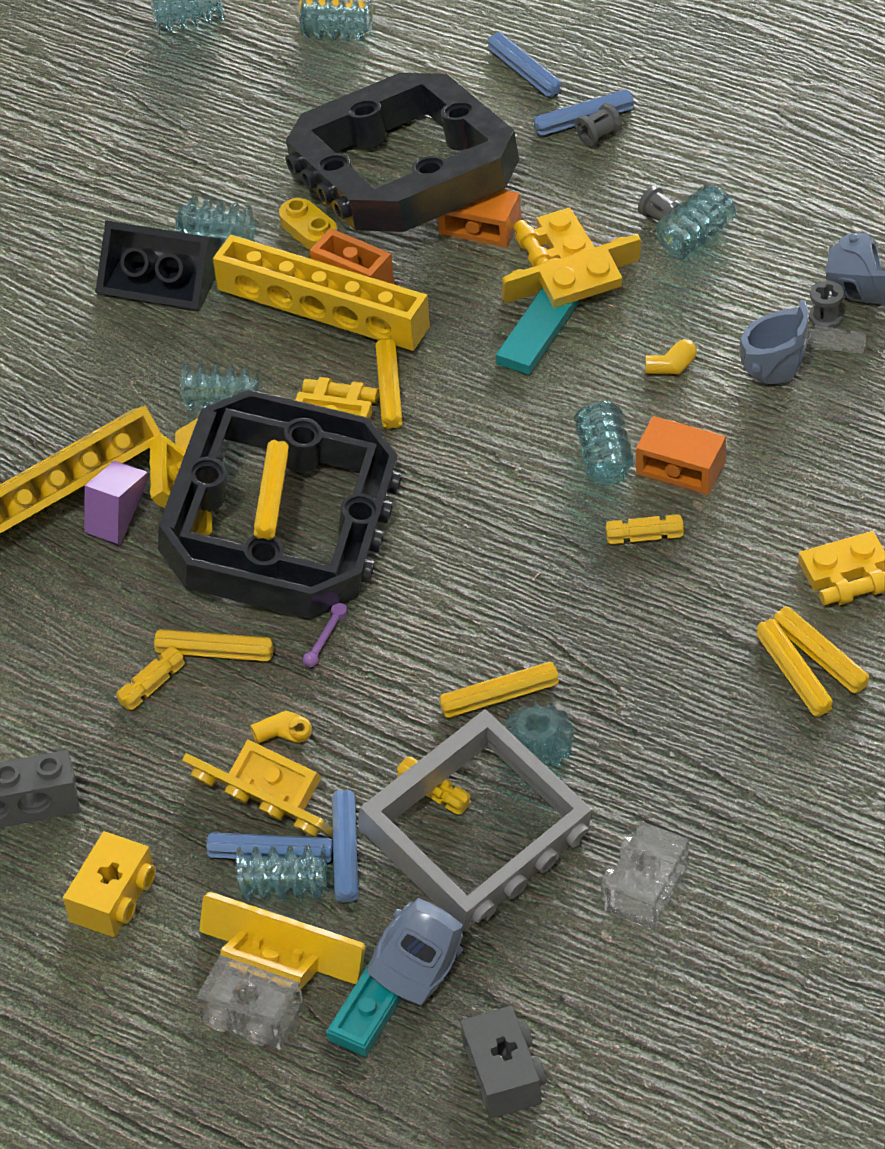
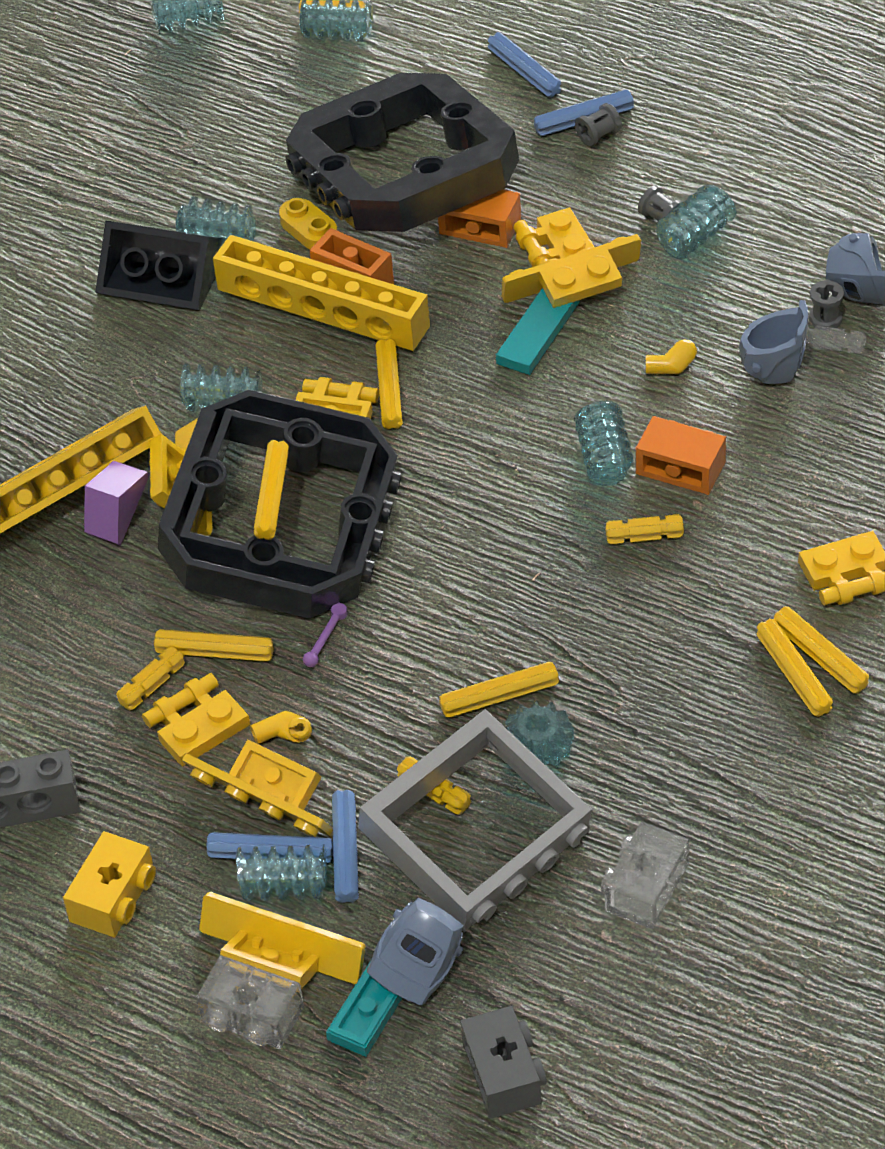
none -> yellow plate [142,673,250,767]

